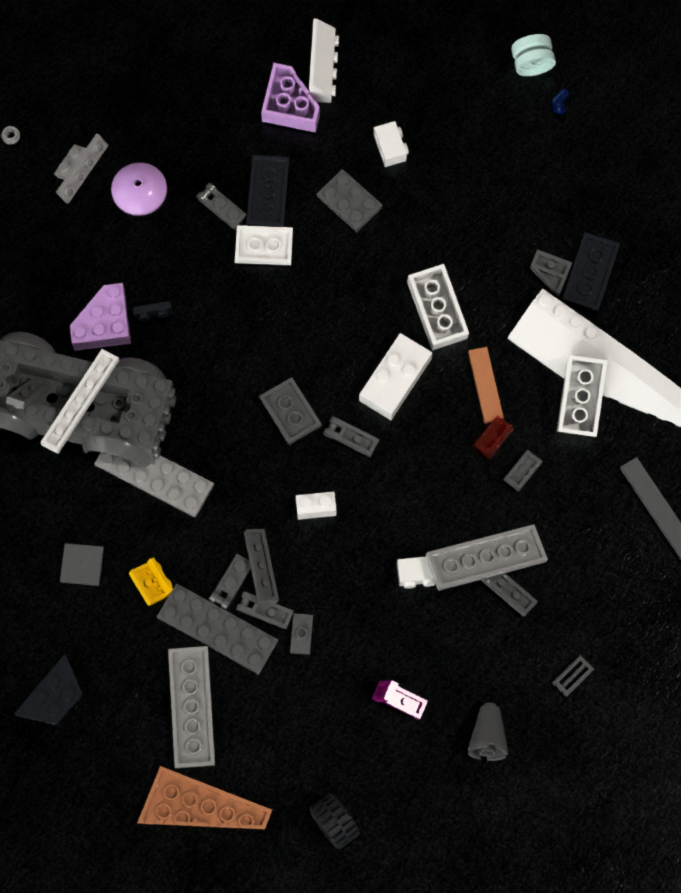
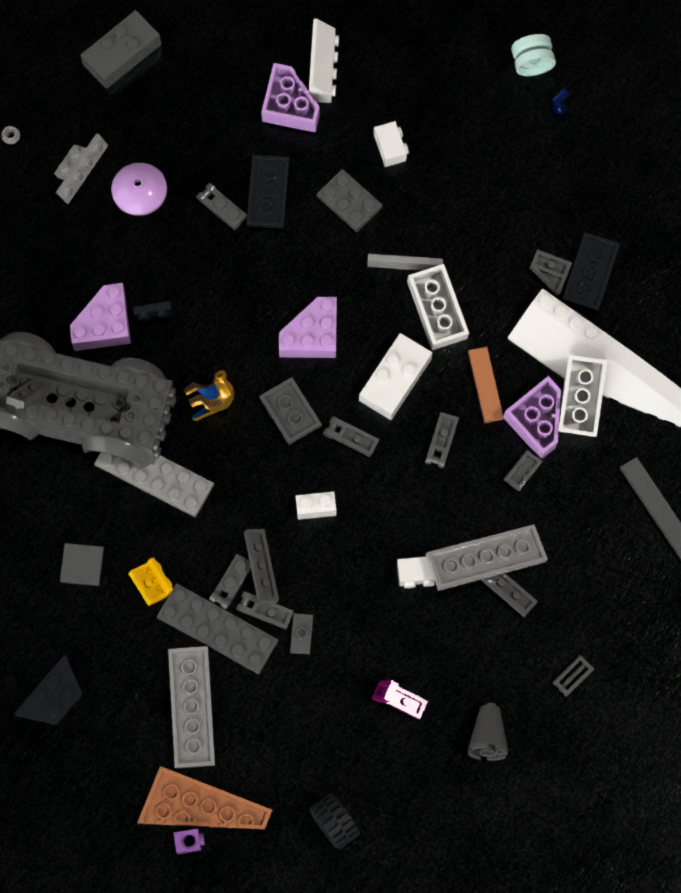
white plate [41,349,119,454] -> none
white plate [235,225,293,265] -> none
clear red slope [474,416,513,459] -> none
none -> dark grey brick [80,10,161,89]
none -> medium lavender brick [174,829,205,854]
none -> pearl gold piece [184,370,234,421]
none -> lavender brick [279,297,337,358]
none -> light grey tile [368,254,443,271]
none -> dark grey plate [425,412,459,468]
none -> lavender brick [504,376,561,460]

